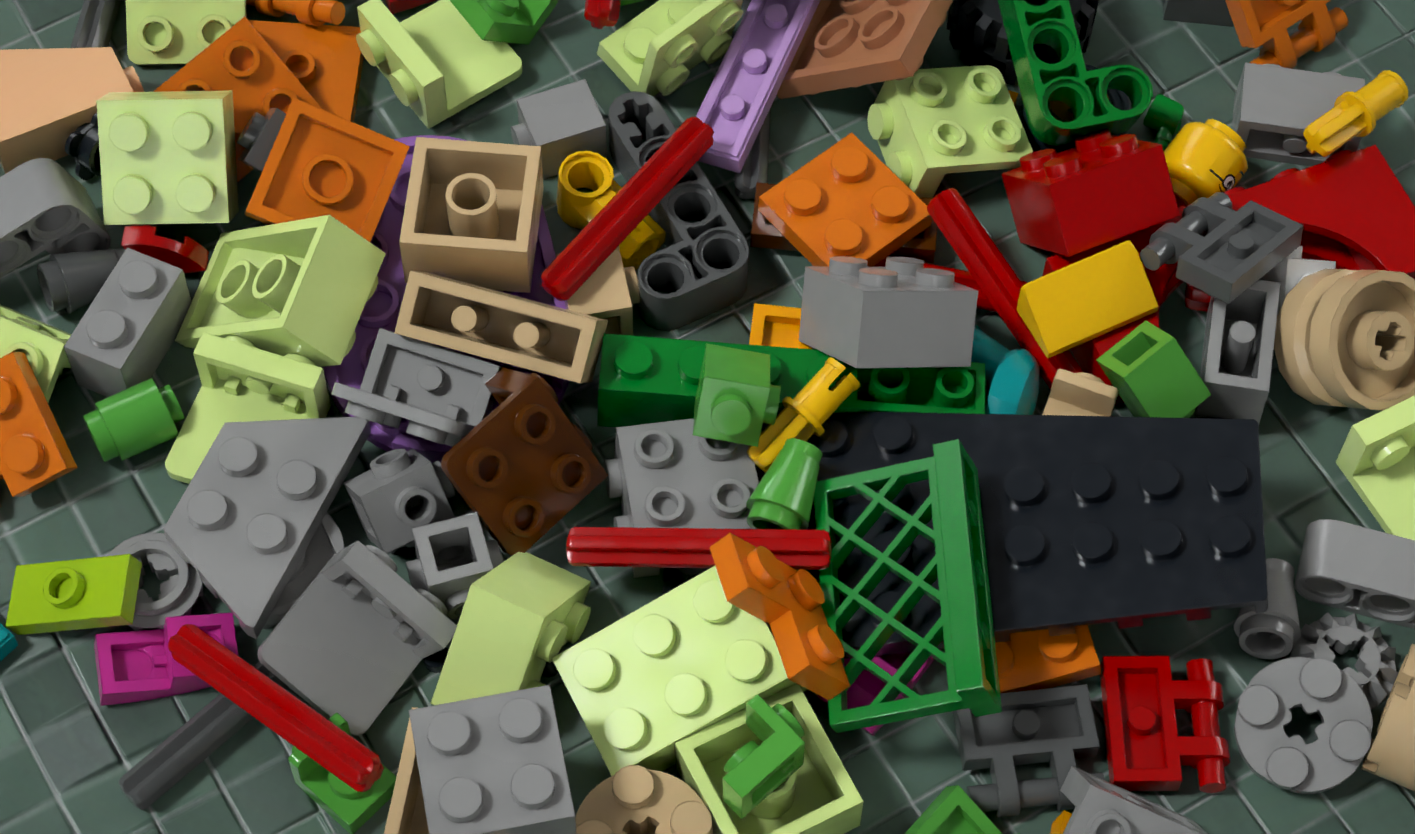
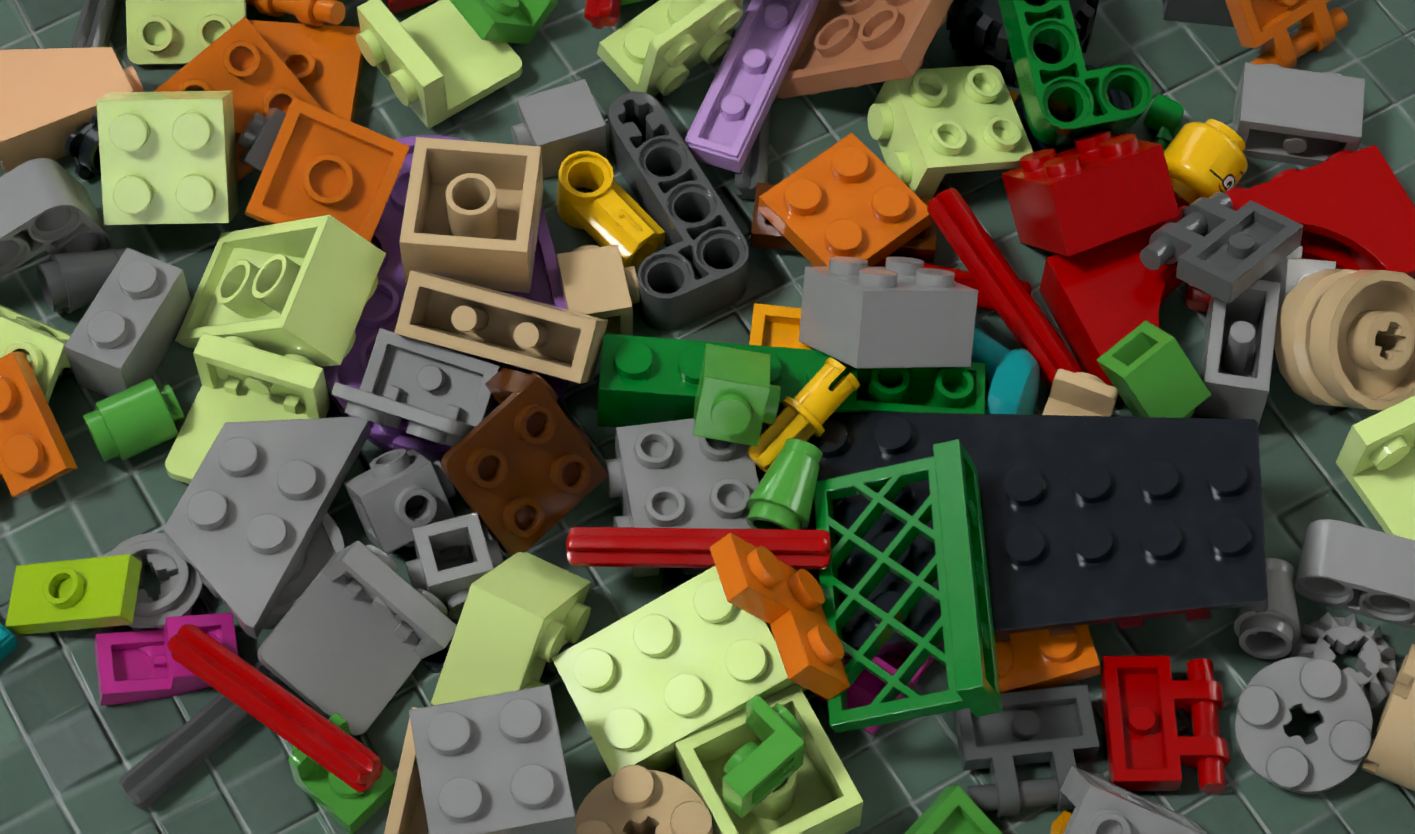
red tile [121,225,209,273] -> none
red axle [541,116,714,301] -> none
yellow slope [1016,240,1159,359] -> none
yellow axle [1303,70,1408,157] -> none

